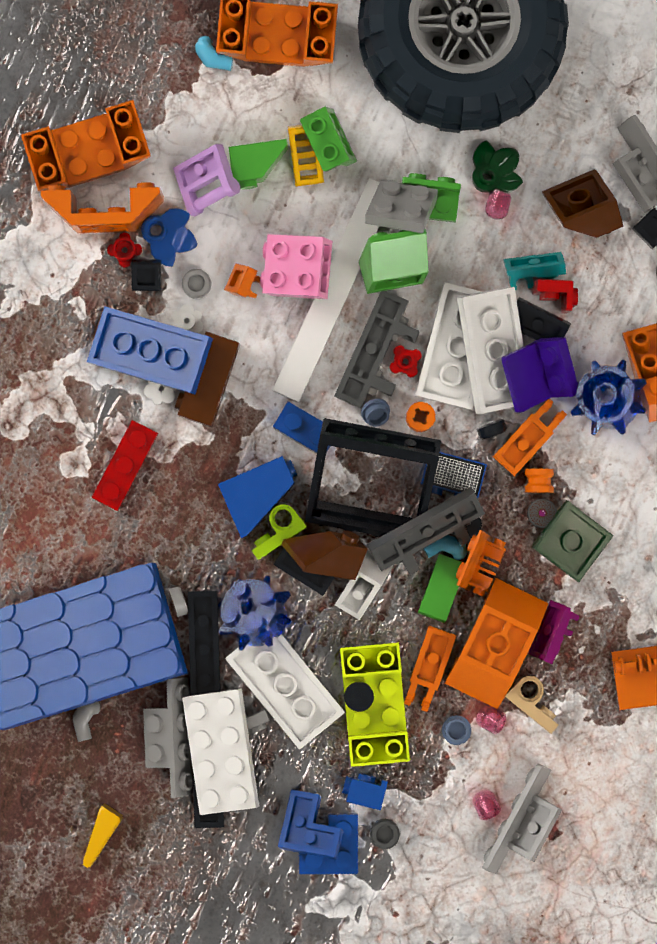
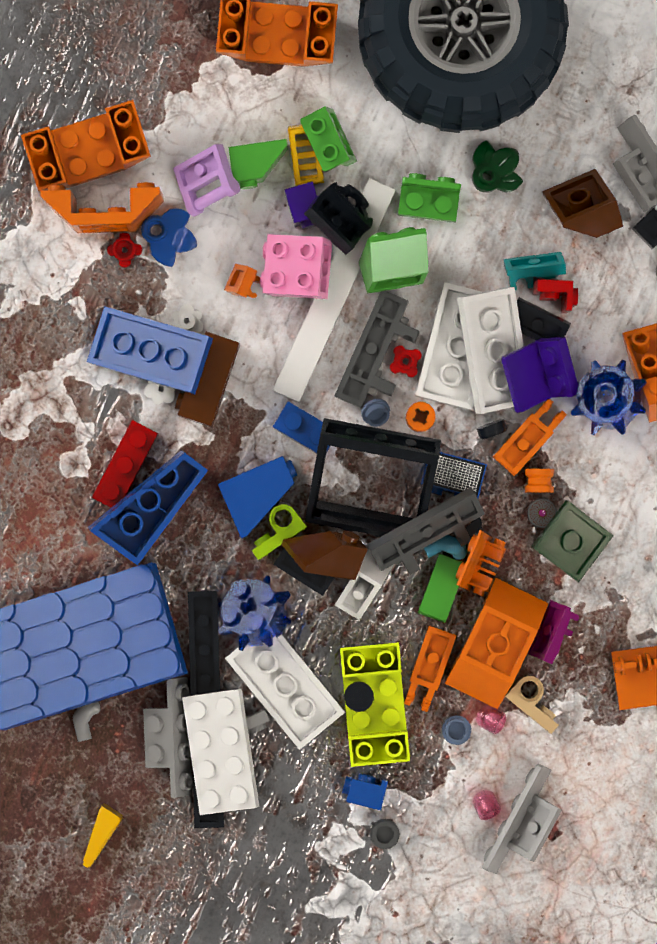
black tile [131,260,162,291] -> none
light grey tile [168,586,188,617] -> none
light grey tile [182,269,212,299] -> none
medium azure arm [195,36,233,71] -> none
blue plate [278,789,343,860] -> none
blue plate [299,813,358,874] -> none
light grey plate [365,180,438,233] -> none
clear pink piece [485,191,512,220] -> none
none -> blue wedge [88,450,208,566]
none -> dark purple brick [285,181,317,229]
none -> black slope [304,182,373,255]

